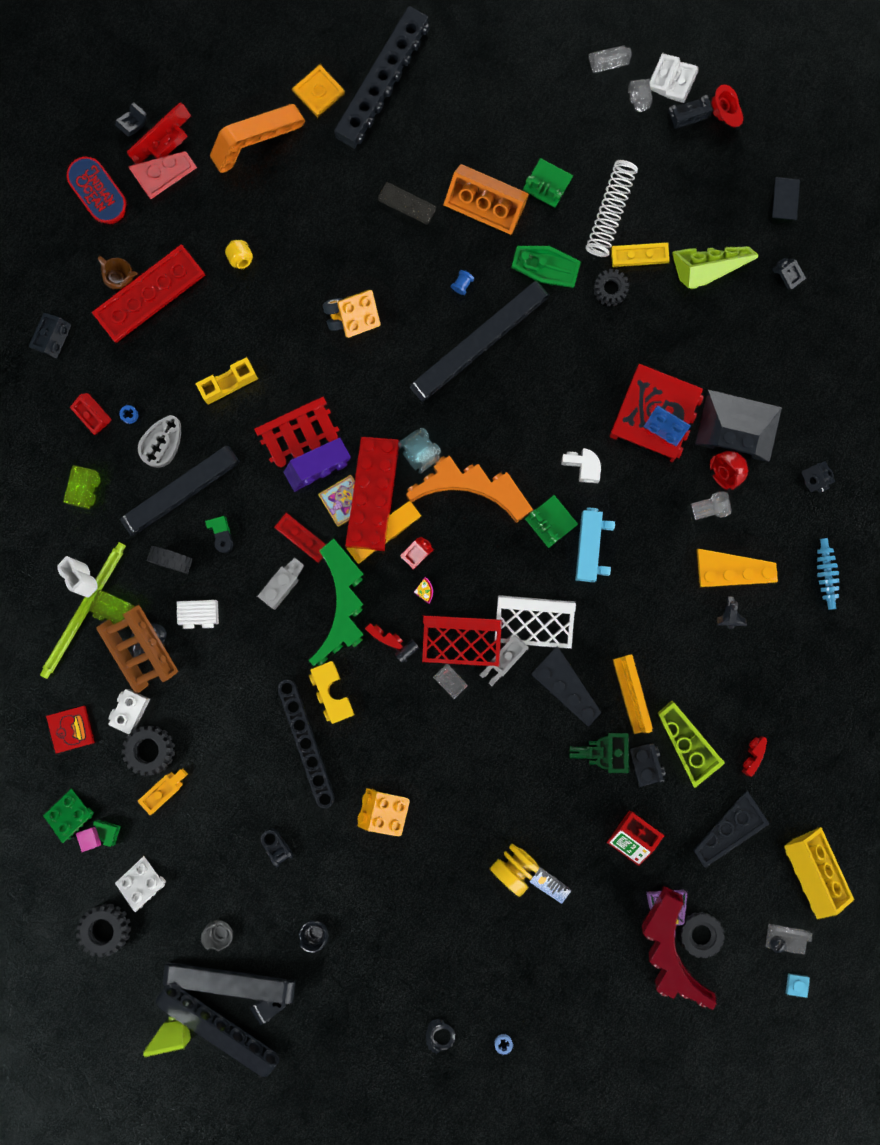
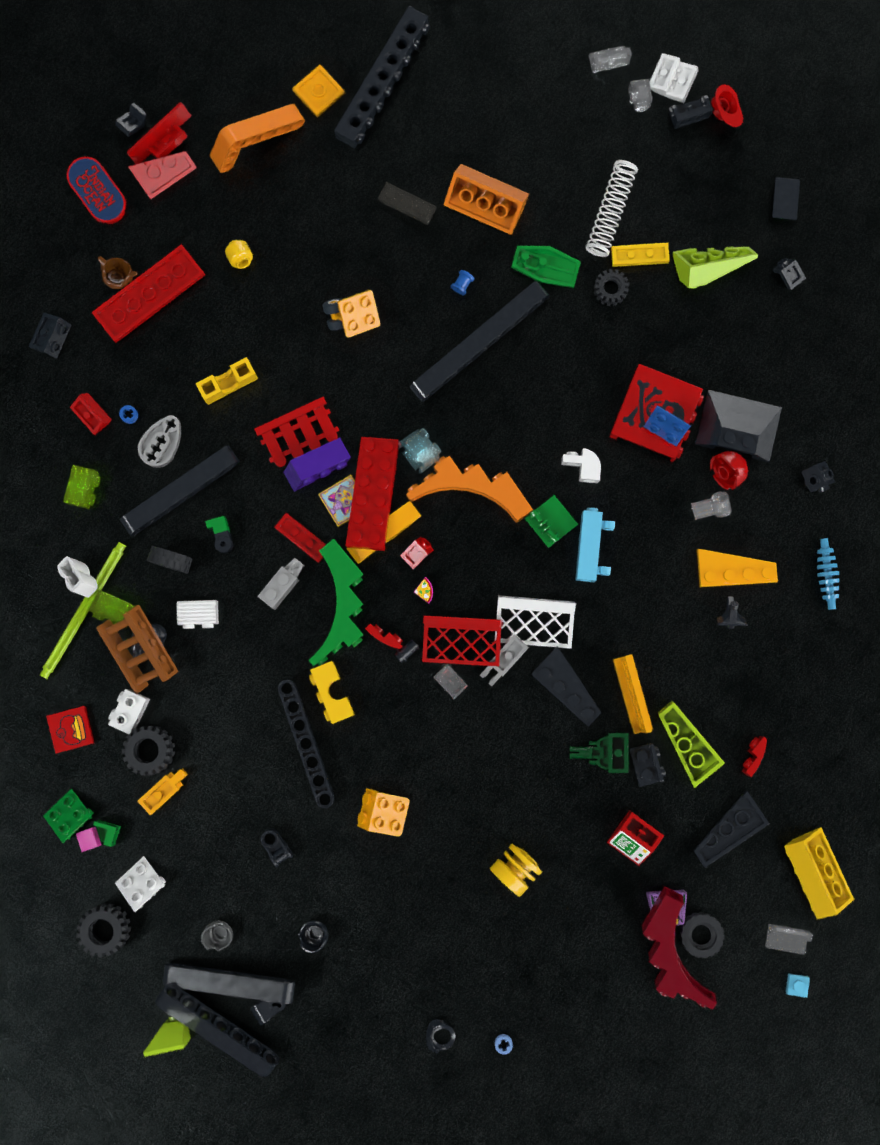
green hinge [523,158,573,207] -> none
sticker [530,868,572,904] -> none
black hinge [769,936,786,953] -> none

